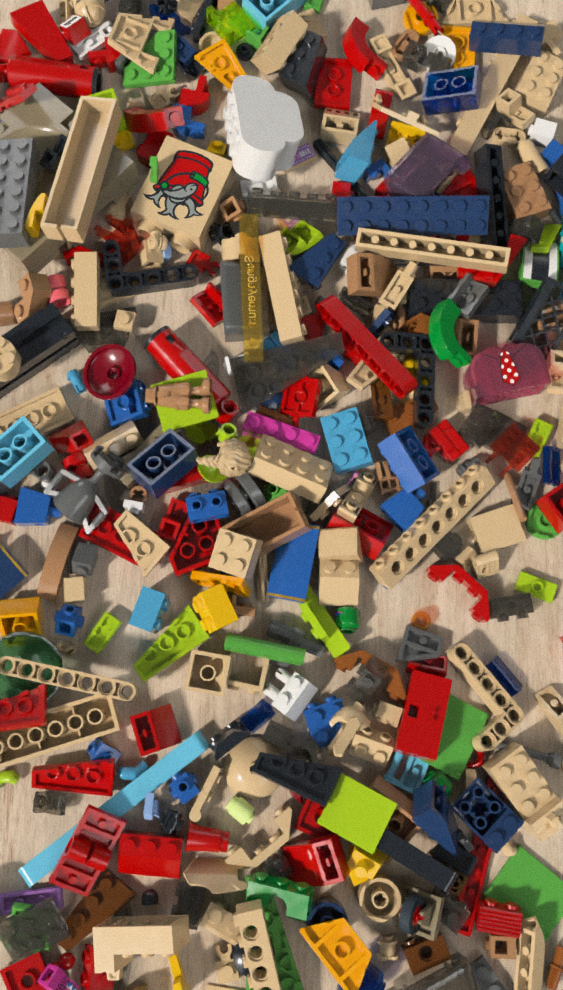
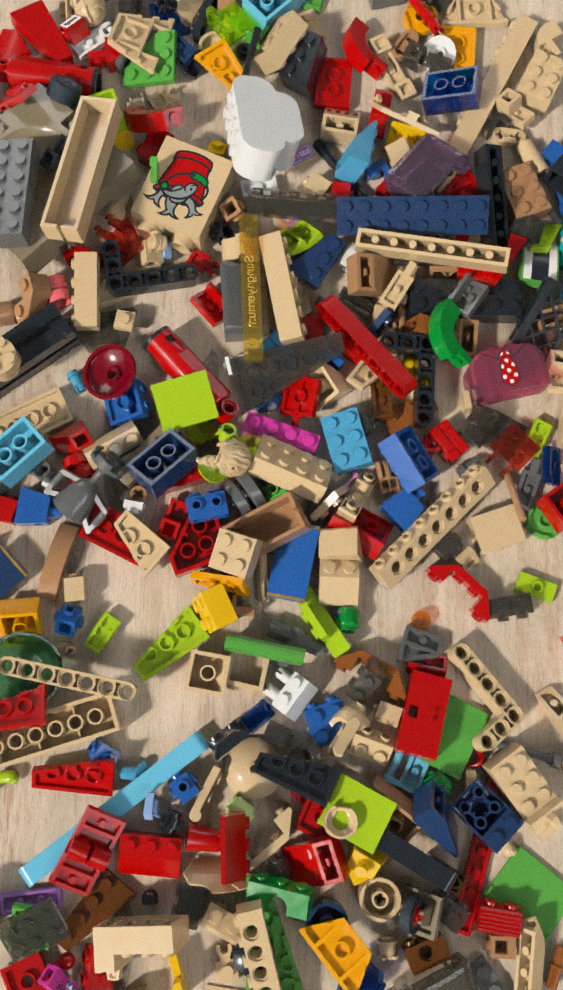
yellow slope [25,193,48,237] -> none
clear smoke bracket [33,791,68,816] -> none
dark grey brick [71,542,98,576] -> none
dark azure brick [128,586,171,634] -> none
red slope [129,703,182,757] -> none
medium nougat piece [145,378,212,414] -> none
blue brick [172,103,206,142] -> none
red brick [178,75,211,116] -> none
dark orange axle [256,405,293,425] -> none
black plate [432,843,479,877] -> none
dark grey tile [458,829,474,853] -> none
dark blue slope [469,20,546,57] -> none
tan piece [472,550,499,580] -> none
clear blue slope [485,655,523,697] -> none
white brick [527,118,557,148] -> none
none -> black wheel [46,74,83,107]
none -> red slope [220,811,250,885]
none -> black bar [242,26,261,75]
none -> tan brick [303,171,332,205]
none -> tan piece [323,805,358,839]

